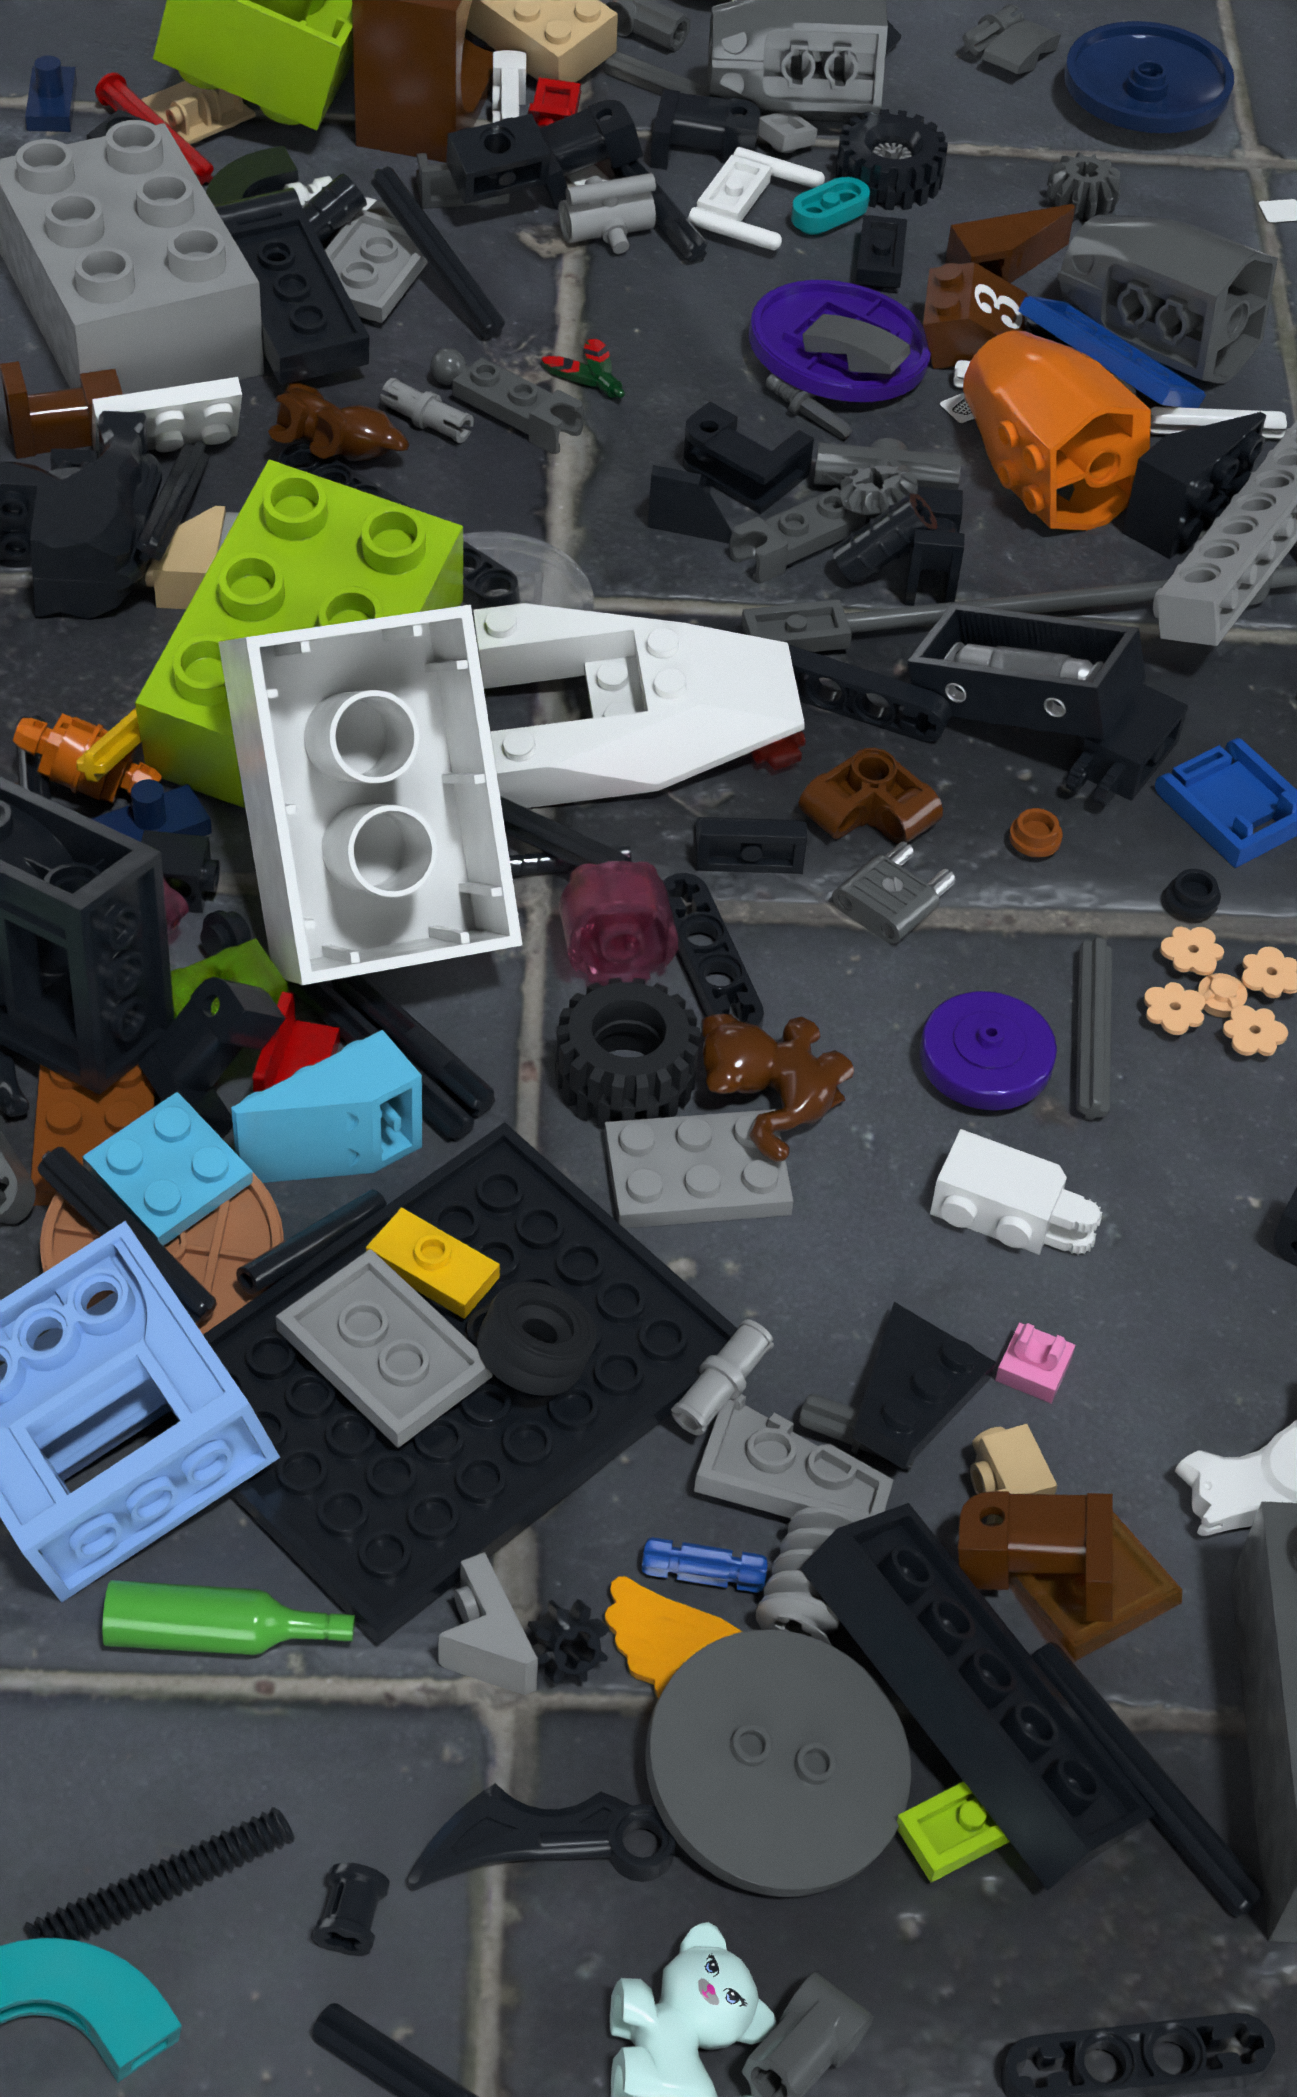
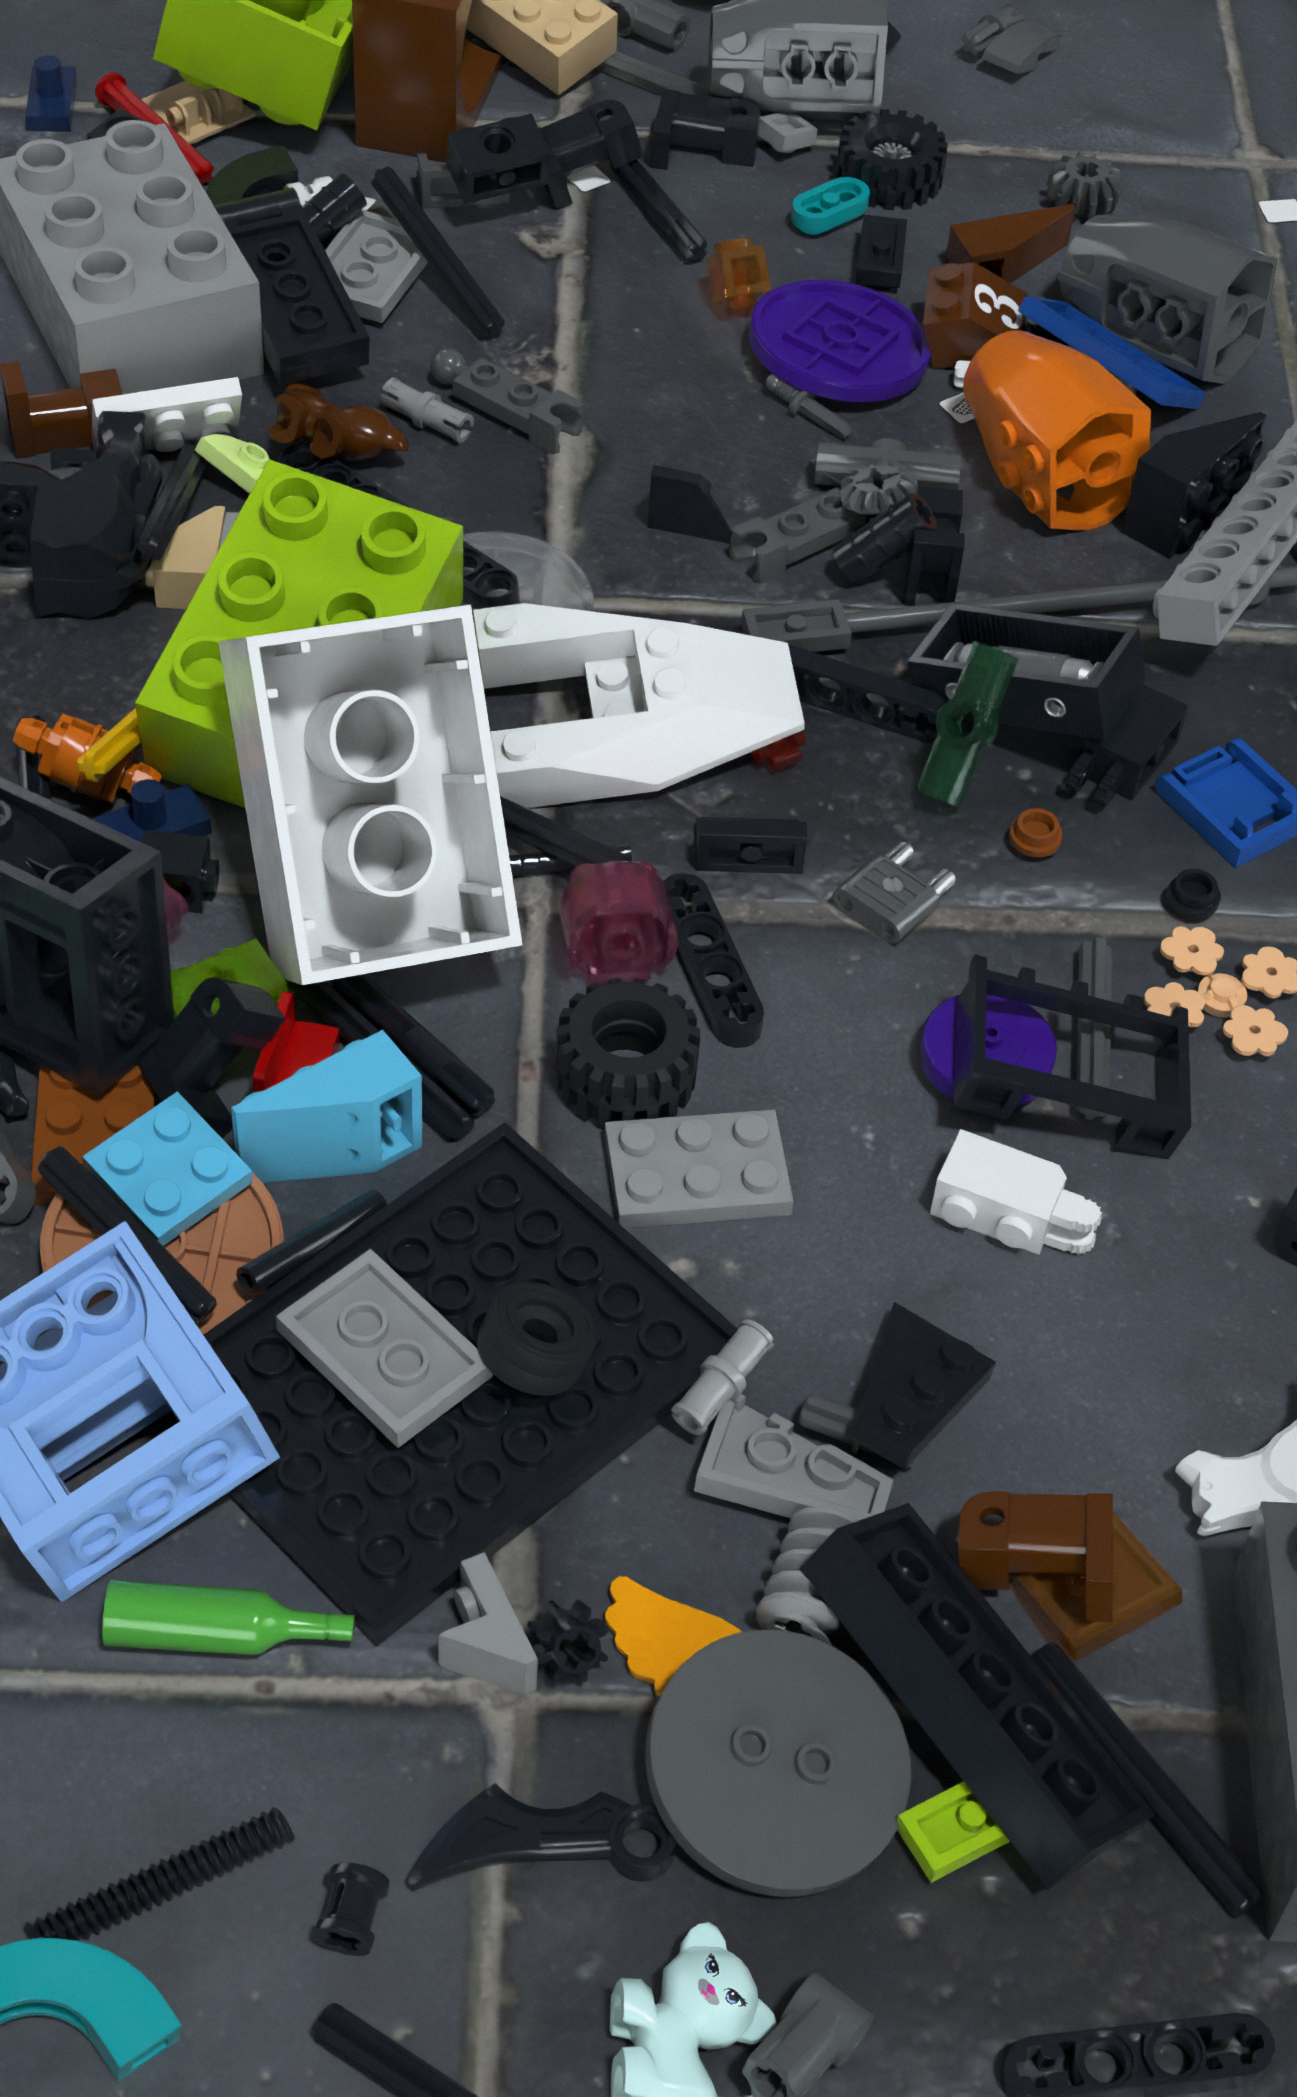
black plate [201,910,252,965] -> none
yellow plate [366,1207,500,1319] -> none
white plate [492,50,526,122] -> none
red bracket [528,77,581,128] -> none
dark green piece [541,339,625,398] -> none
light grey pin [558,173,656,254] -> none
blue axle [642,1537,768,1593] -> none
black piece [683,401,814,515] -> none
white plate [688,147,825,251] -> none
reddish brown animal [701,1014,854,1163] -> none
reddish brown piece [798,748,943,844] -> none
dark grey slope [802,314,911,374] -> none
tan brick [970,1424,1058,1524] -> none
bright pink tile [995,1322,1076,1404] -> none
dark blue dish [1064,21,1234,133] -> none
white axle [1150,406,1287,440] -> none
none -> yellowish green plate [195,434,269,494]
none -> clear orange brick [706,237,771,310]
none -> clear green piece [917,641,1019,806]
none -> black hinge [954,954,1191,1160]

